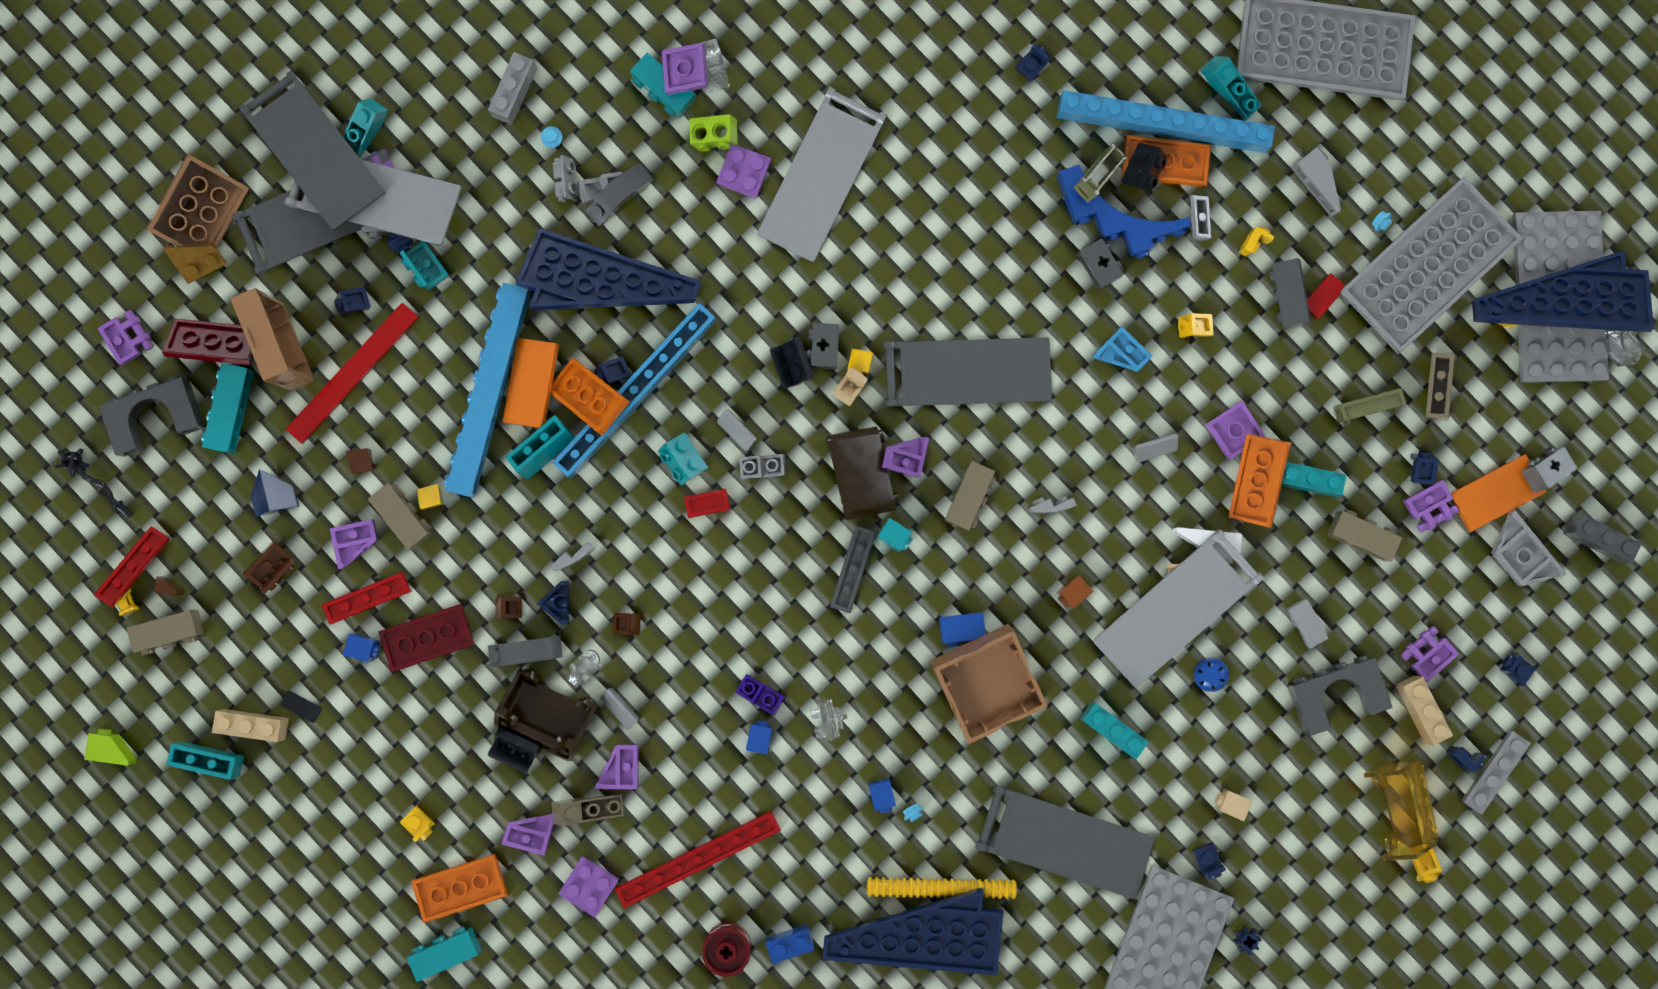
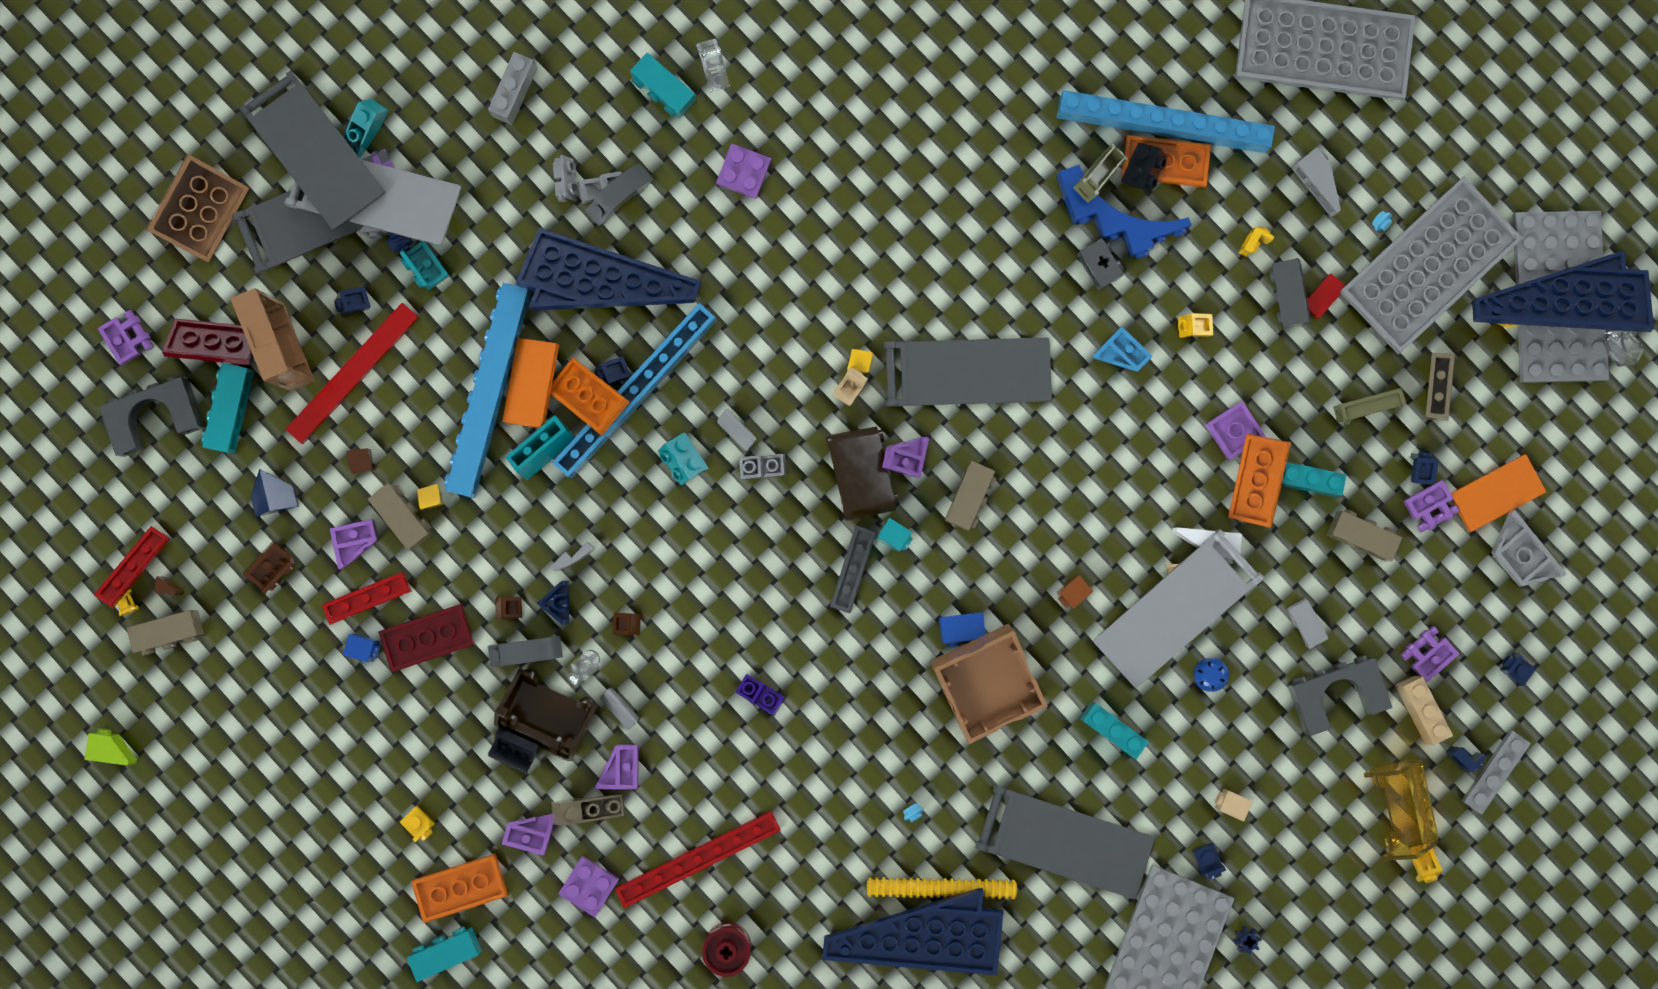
black piece [54,448,134,519] -> none
pearl gold wing [164,244,227,284] -> none
teal brick [166,741,244,780] -> none
tan brick [212,709,289,742] -> none
black sticker [281,690,322,723] -> none
medium azure plate [541,126,563,148] -> none
medium lavender plate [662,43,708,95] -> none
red tile [684,489,730,518] -> none
lime brick [689,114,738,151] -> none
blue brick [746,720,773,754] -> none
light grey flag [757,87,887,262] -> none
blue brick [766,924,814,964] -> none
black bracket [770,337,814,389] -> none
dark grey brick [807,323,839,370] -> none
clear hips [810,699,848,742] -> none
blue brick [868,778,896,813] -> none
dark blue bracket [1015,44,1050,83] -> none
light grey slope [1028,496,1077,514] -> none
light grey slope [1132,433,1178,462] -> none
light grey slope [1190,195,1211,241] -> none
teal slope [1200,56,1262,120] -> none
brick [1521,446,1577,493] -> none
dark grey brick [1563,514,1642,563] -> none

